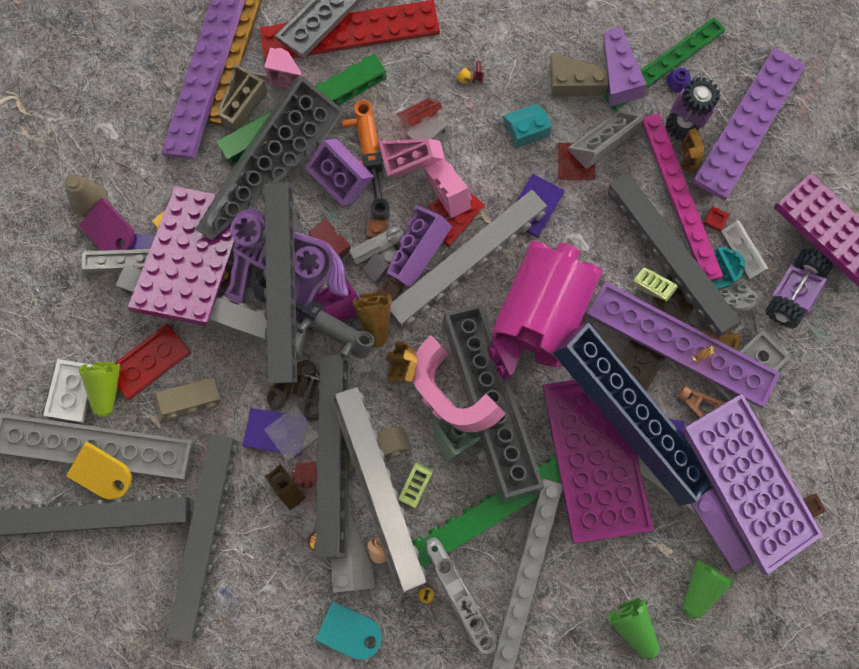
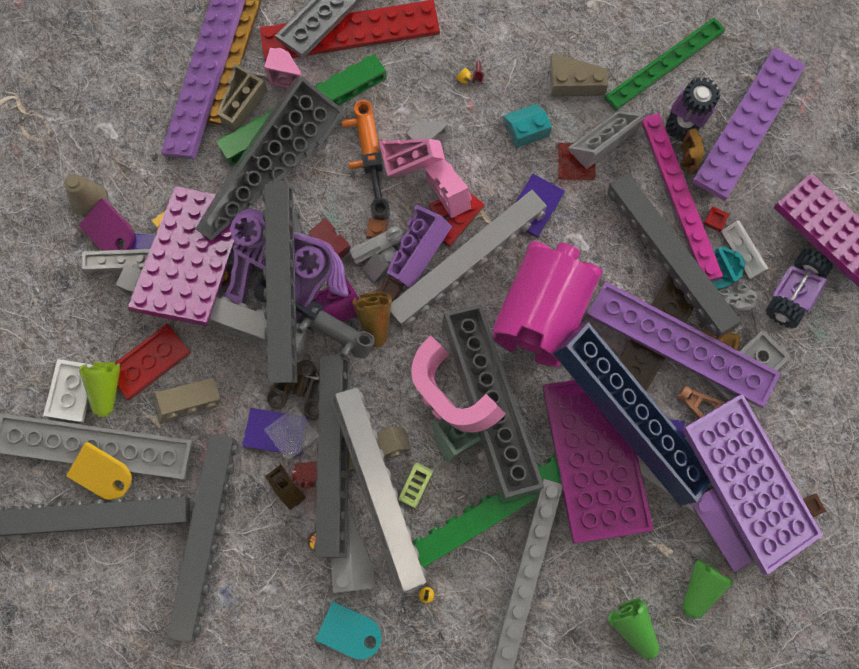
medium lavender brick [305,138,374,206] -> none
light nougat cone [367,537,387,564] -> none
pearl gold slope [385,341,417,383] -> none
clear red plate [397,97,442,125] -> none
light grey piece [426,537,496,654] -> none
magenta slope [487,335,522,383] -> none
medium lavender wedge [603,27,646,107] -> none
yellowish green slope [634,268,678,301] -> none
dark purple cone [667,68,691,92] -> none
clear yellow tile [693,345,716,363] -> none

